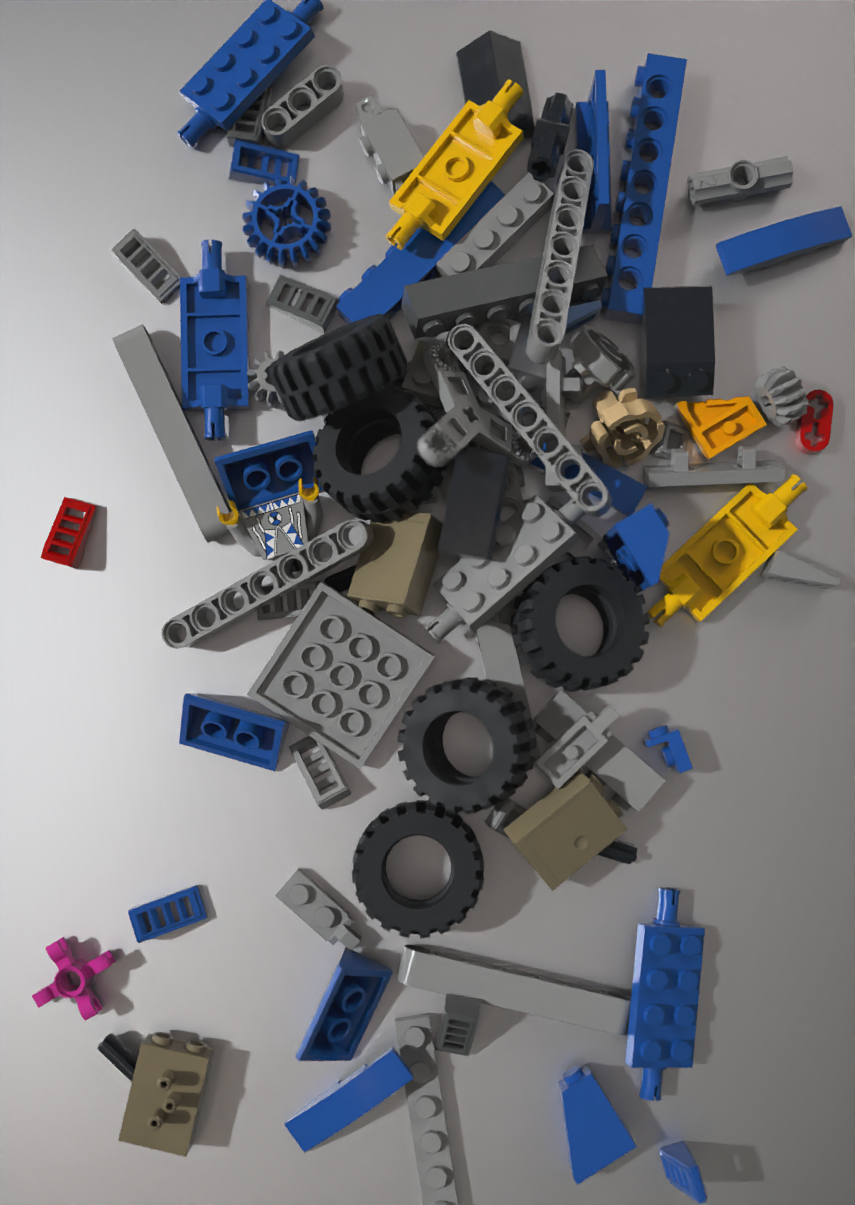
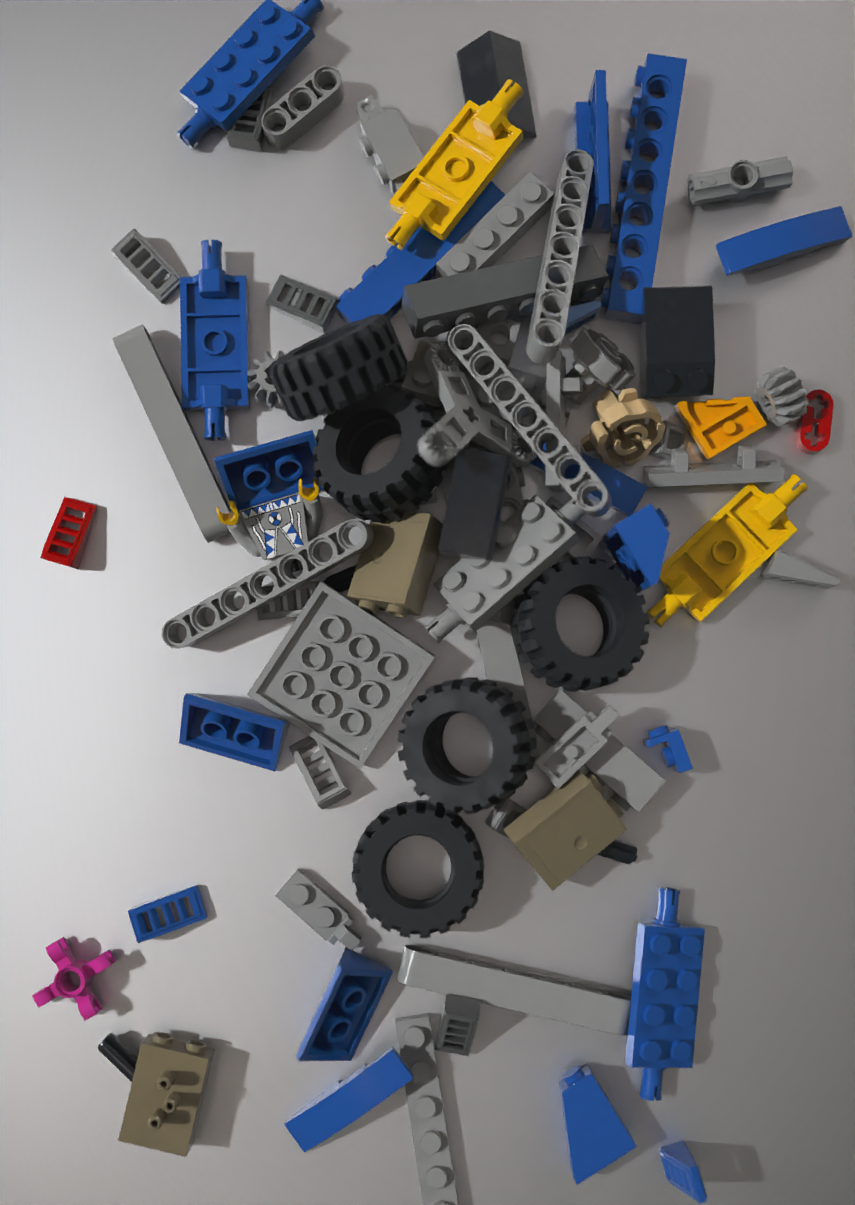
blue slope [228,139,300,186] -> none
blue gear [242,176,331,268] -> none
black piece [527,92,574,182] -> none

